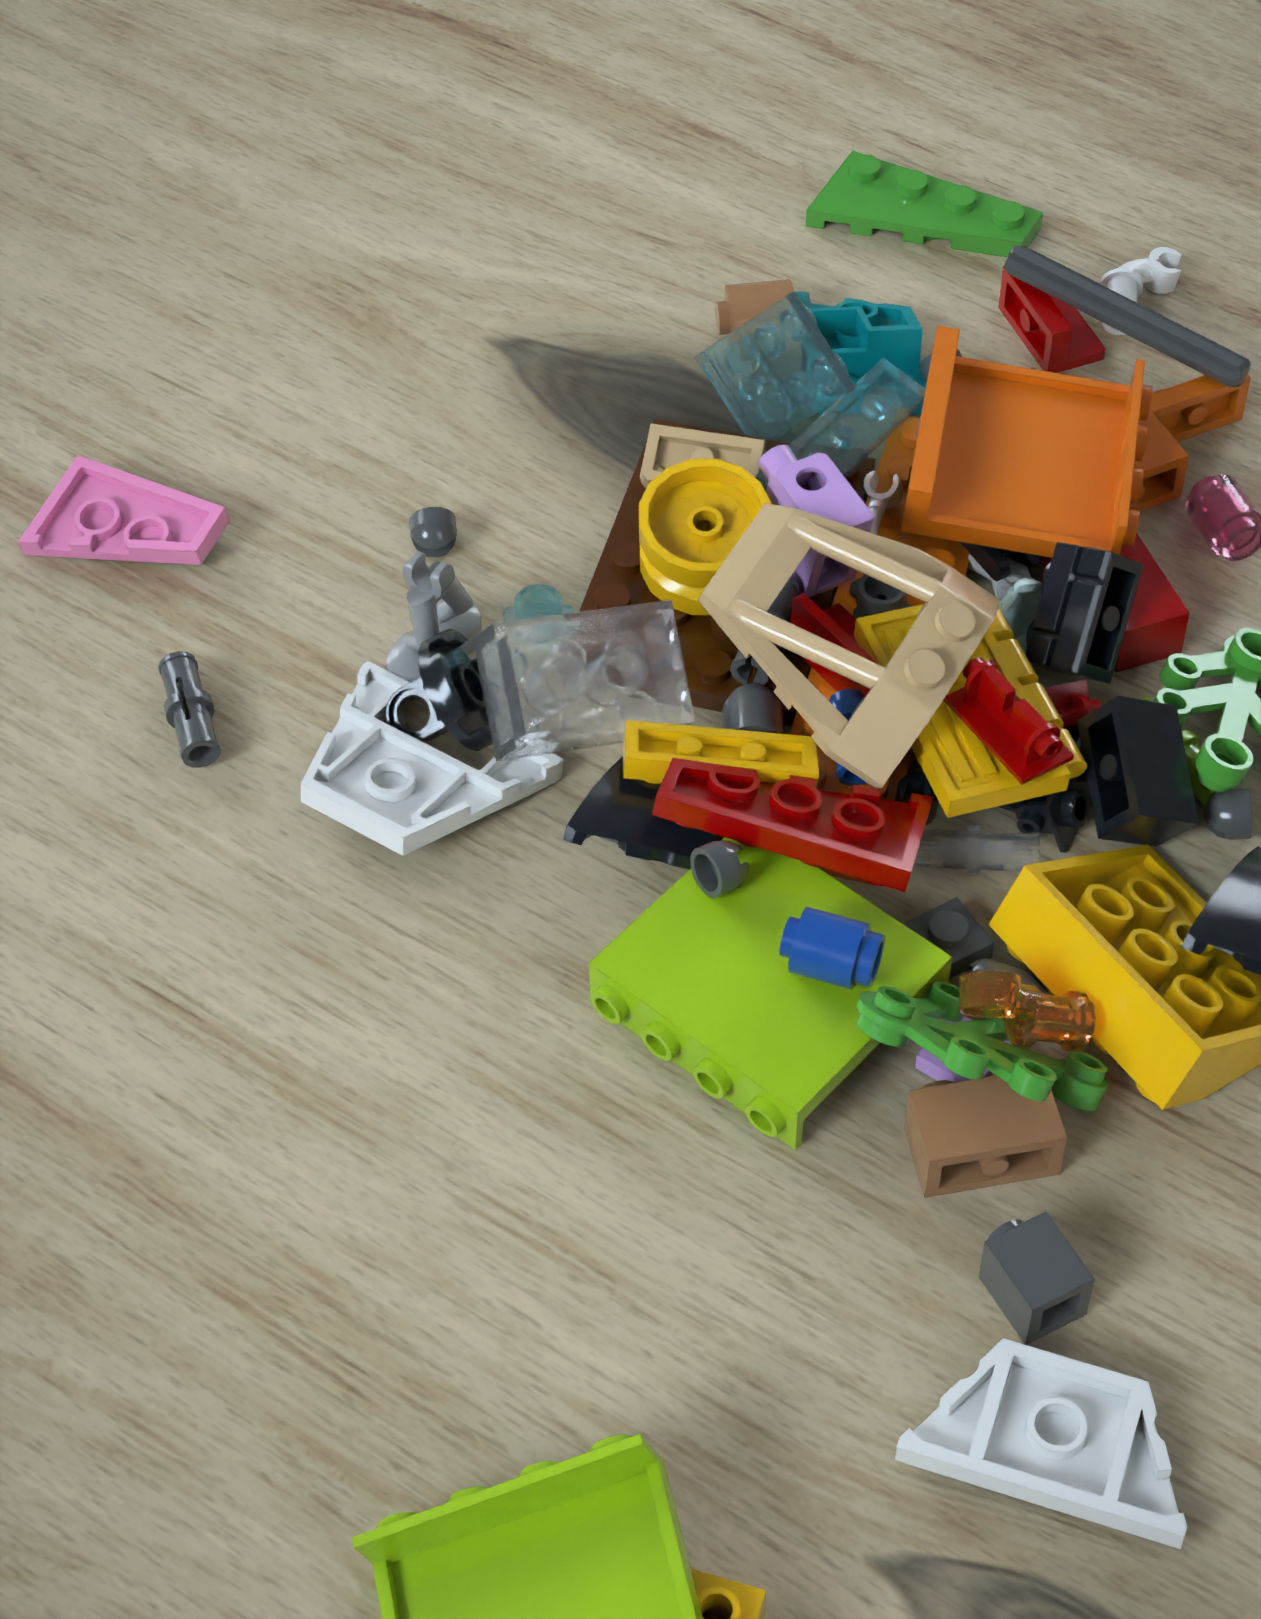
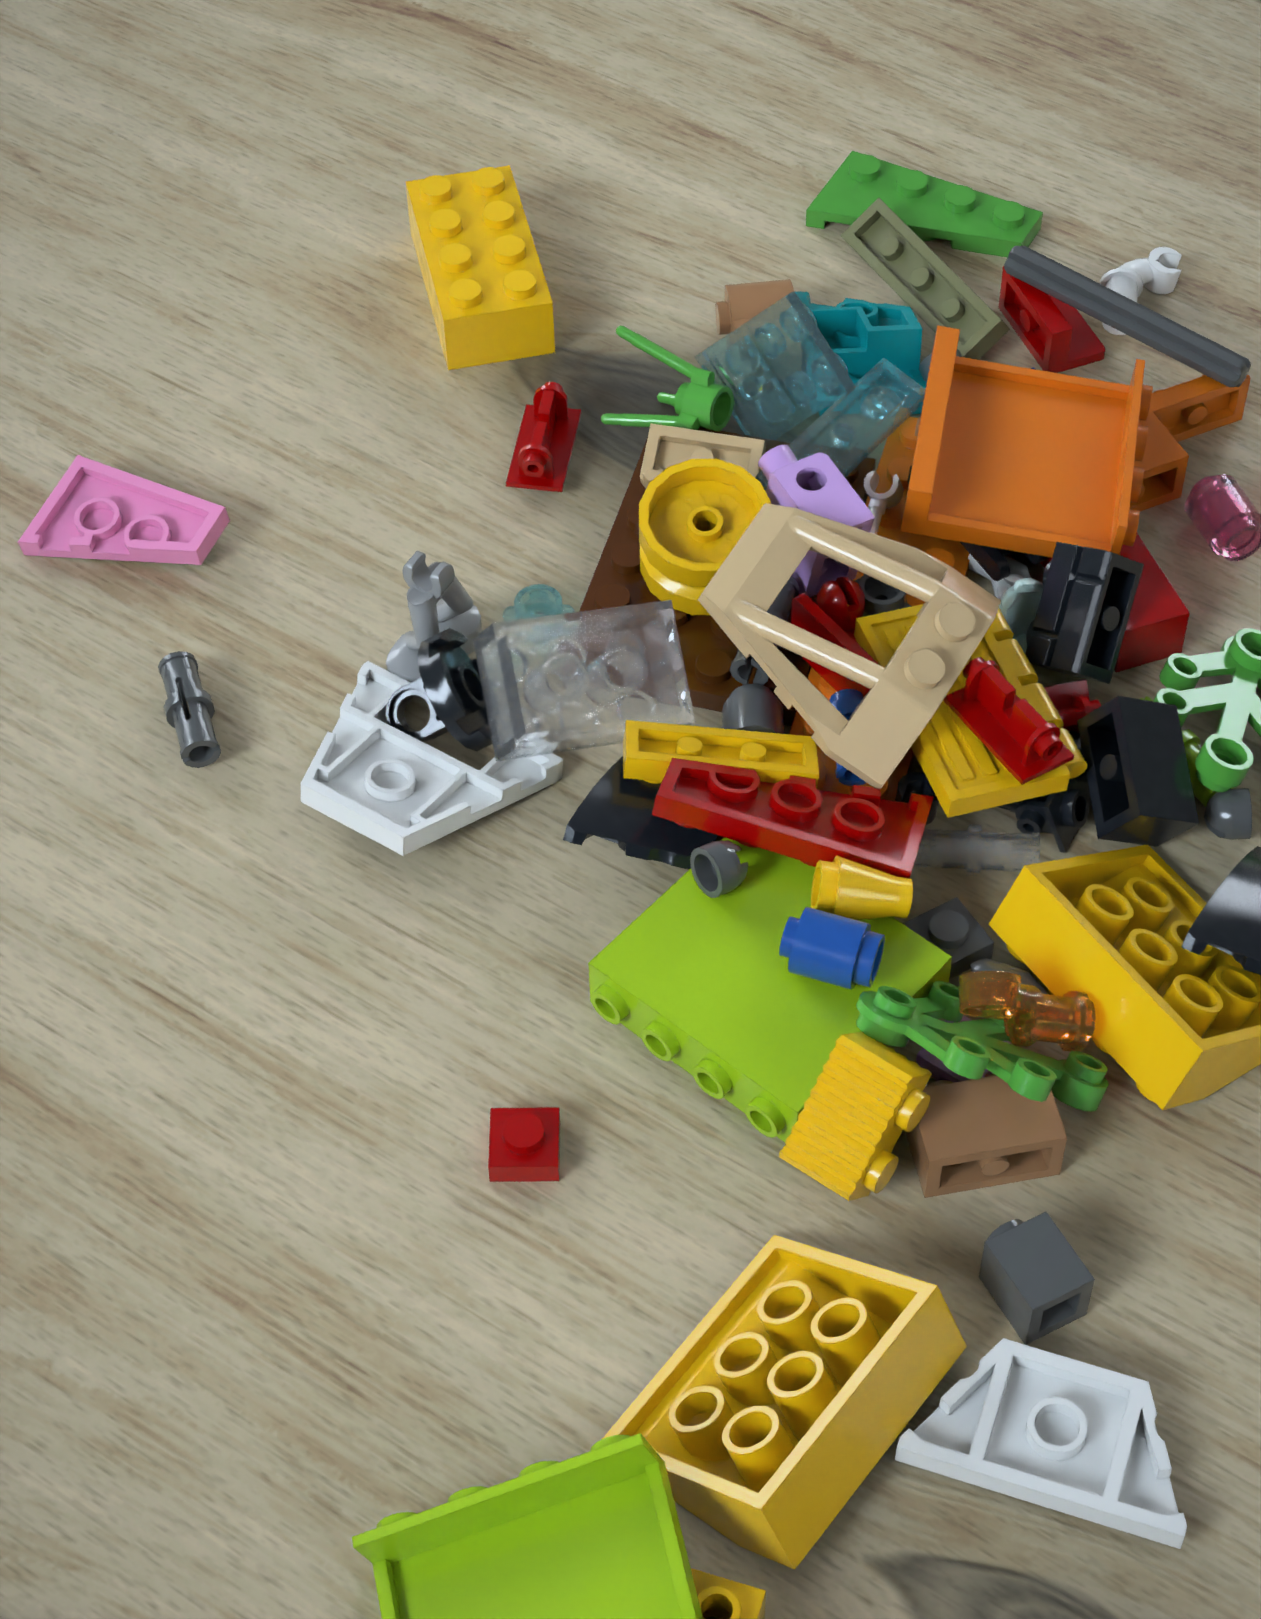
dark grey hinge [409,507,457,557] -> none
none -> yellow brick [405,165,555,370]
none -> red plate [488,1107,560,1182]
none -> red hinge [506,382,582,492]
none -> bright green plant [601,326,734,431]
none -> yellow slope [602,1235,967,1570]
none -> yellow brick [779,1032,932,1201]
none -> yellow cone [811,856,913,920]
none -> red hinge [815,577,865,631]
none -> olive plate [840,198,1010,360]

